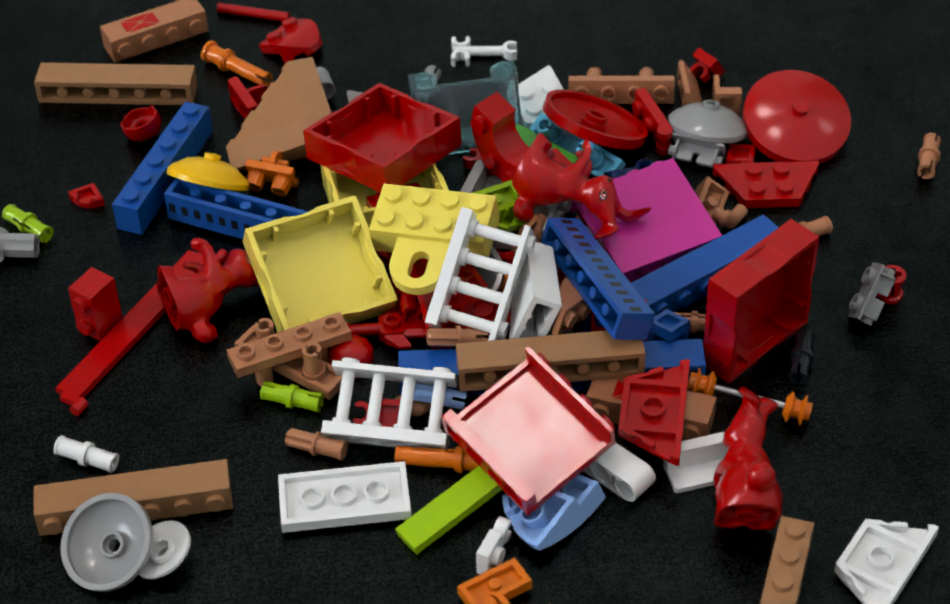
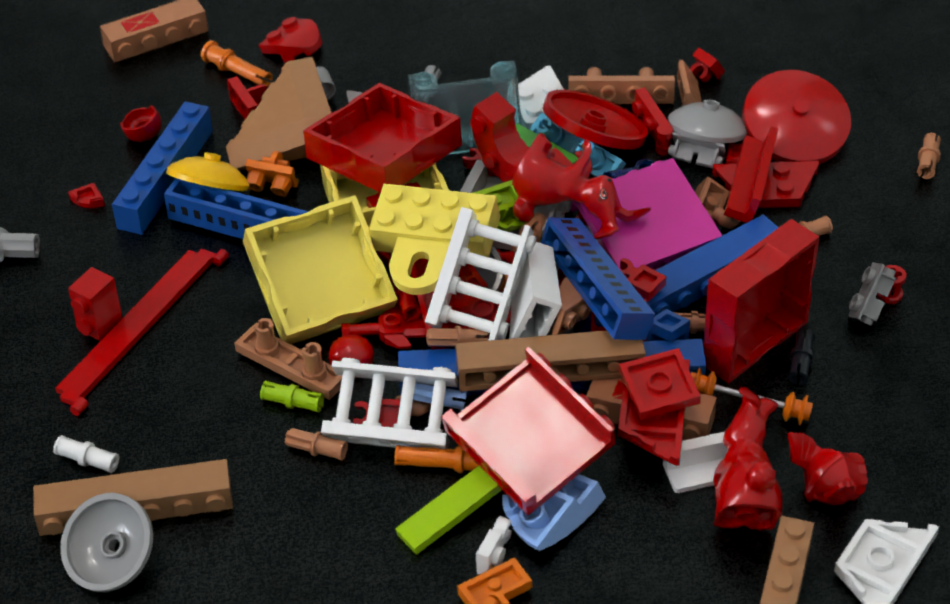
lime pin [2,204,54,243] -> none
medium nougat brick [34,63,198,105] -> none
white dish [138,520,191,579] -> none
red animal [156,238,259,344] -> none
red bar [217,3,290,22] -> none
nougat plate [227,312,352,386] -> none
white plate [278,461,411,533] -> none
white bar [451,36,517,67] -> none
white beam [583,442,656,502] -> none
nougat panel [712,75,742,115] -> none
none -> red plate [619,348,701,420]
none -> red plate [620,258,667,301]
none -> red fence [724,126,779,223]
none -> red helmet [788,432,868,506]

